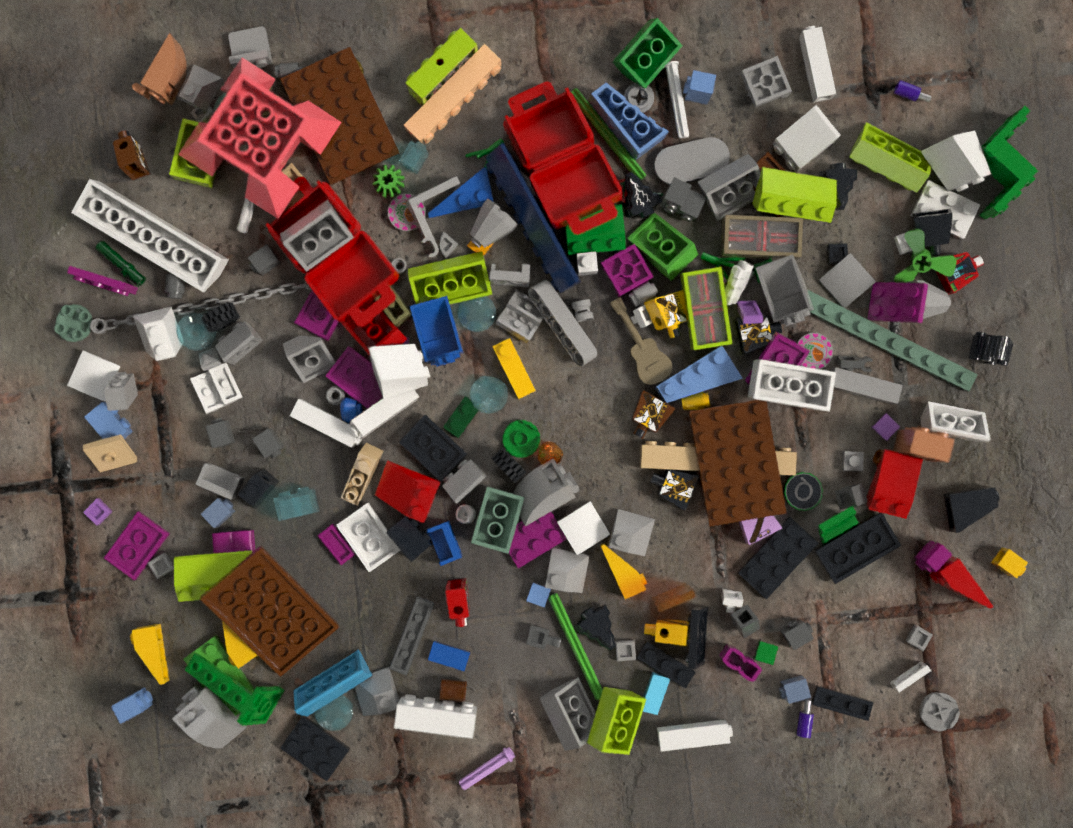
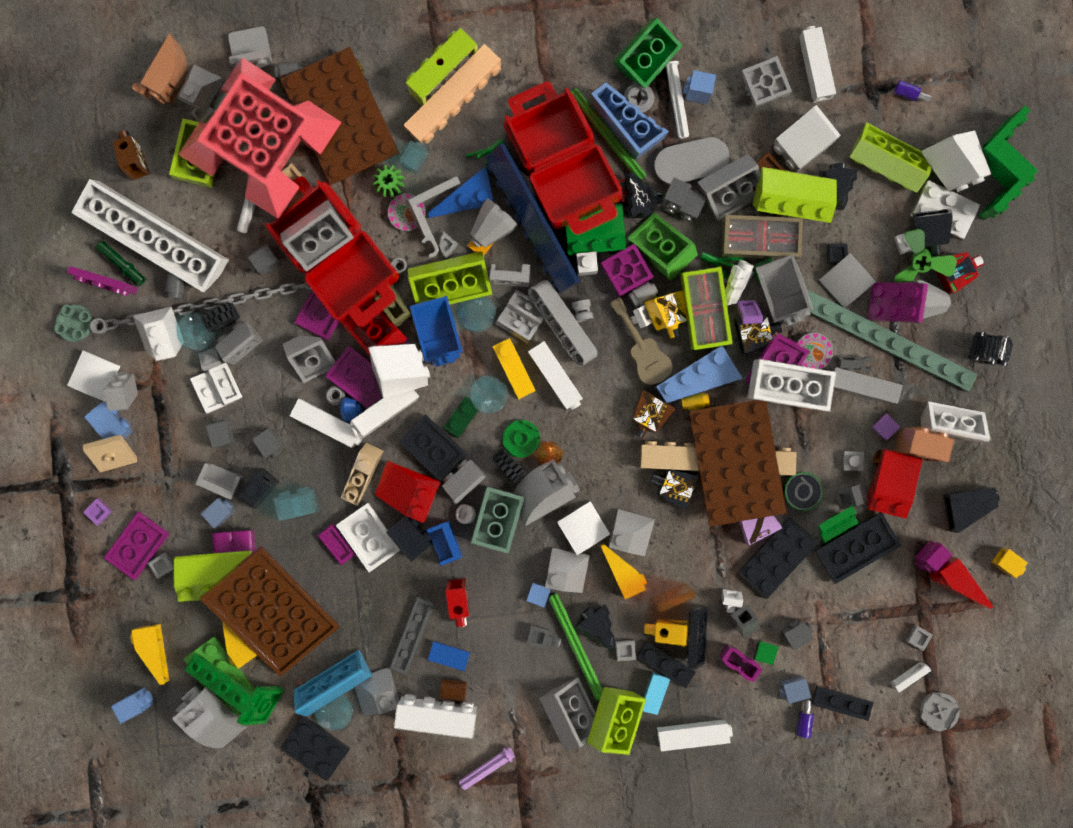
magenta plate [509,512,567,568] -> none
none -> white brick [528,341,583,410]

